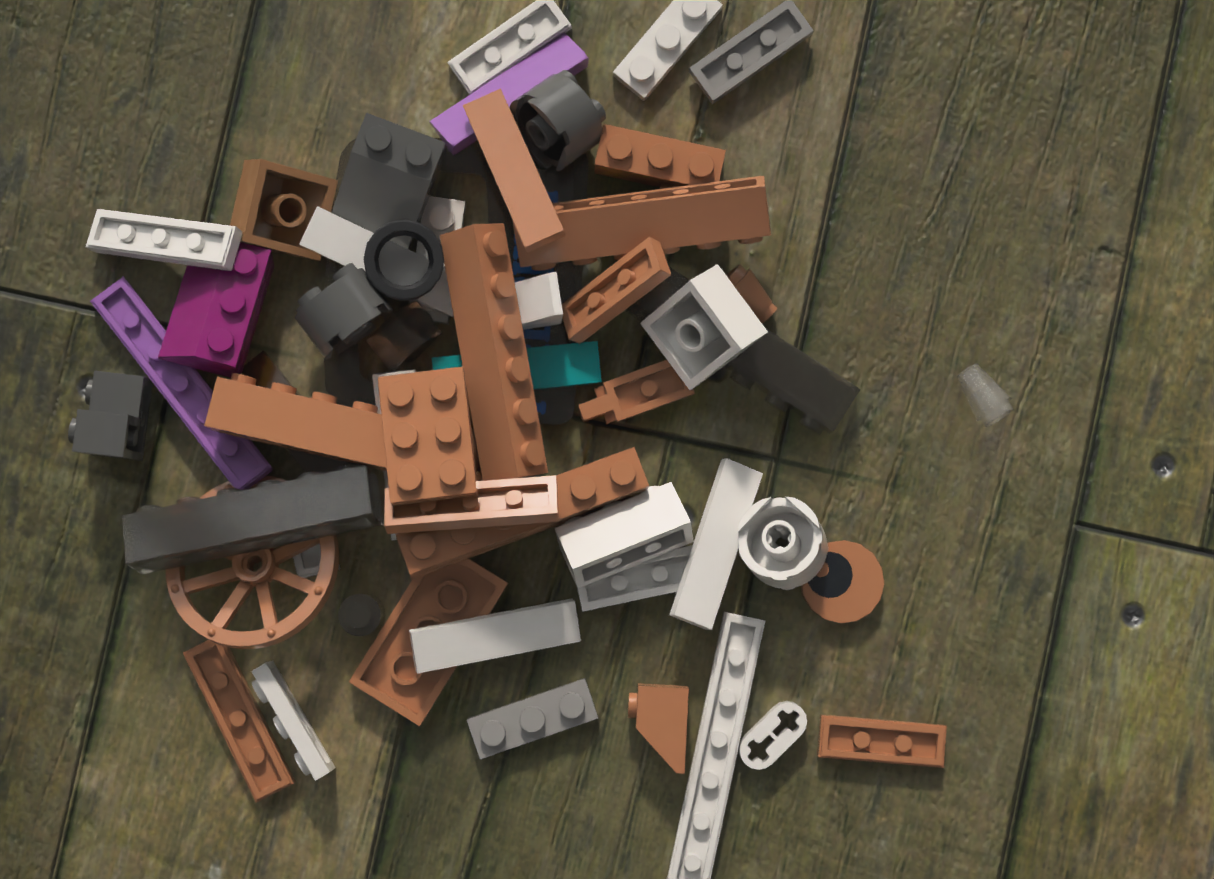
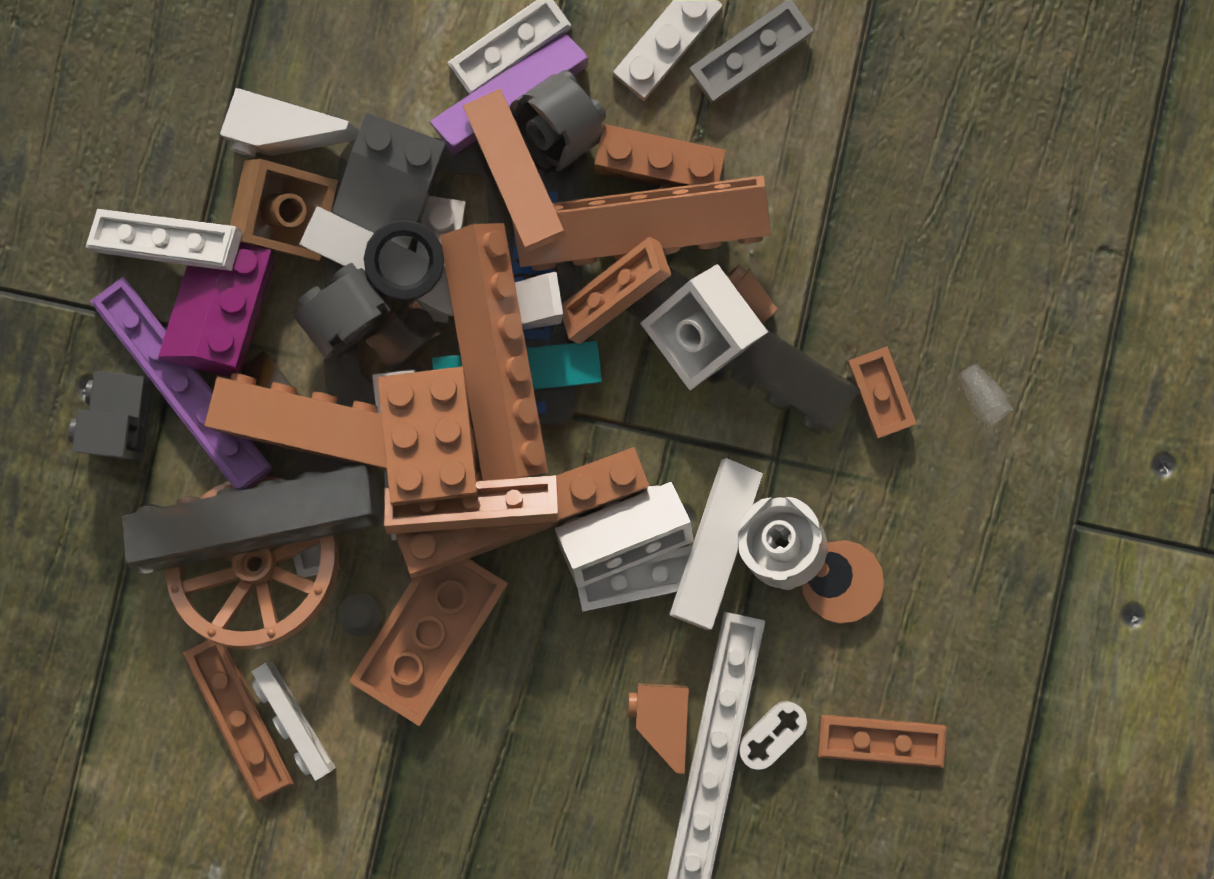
white tile [409,598,581,674] -> none
light grey plate [467,678,599,759] -> none
nougat hinge [578,360,695,424] -> none
none -> white slope [220,88,359,158]
none -> nougat plate [847,346,917,439]

